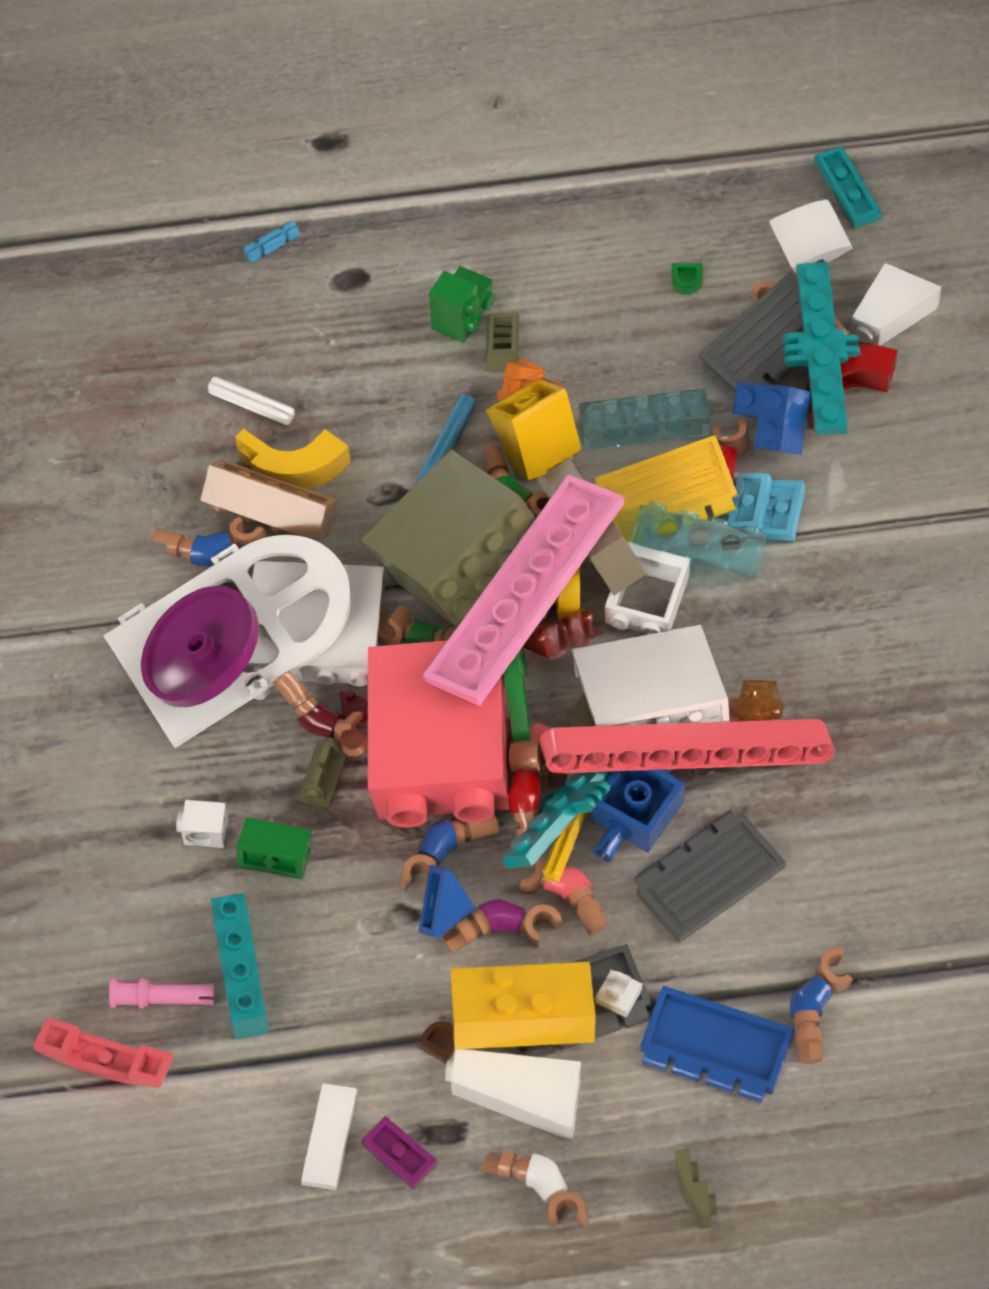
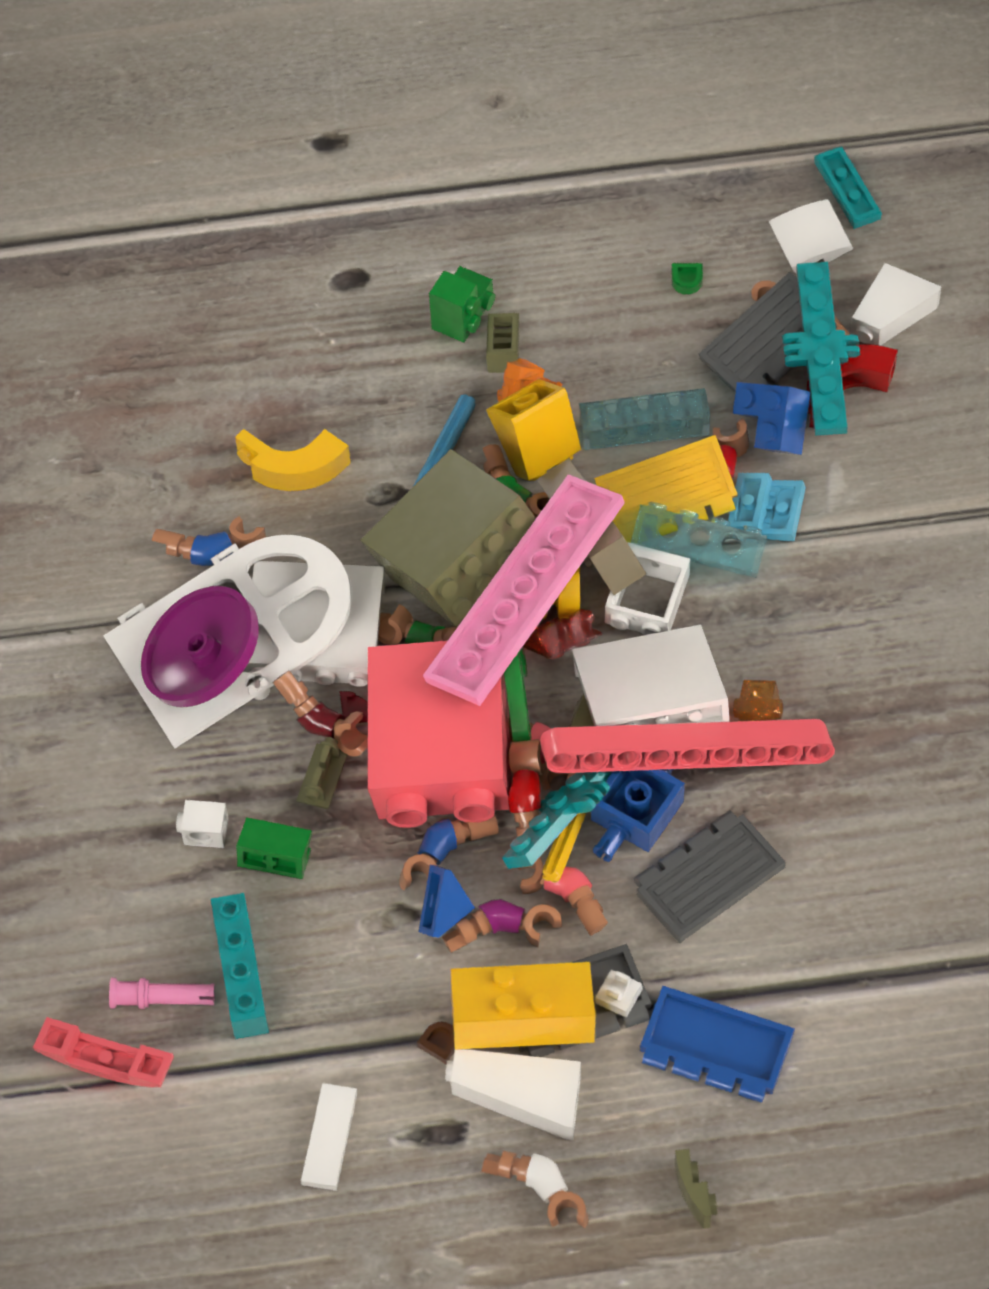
brick [200,459,337,542] -> none
white axle [208,377,295,425] -> none
dark azure axle [243,221,300,262] -> none
magenta plate [361,1116,437,1190] -> none
nougat piece [790,947,853,1064] -> none

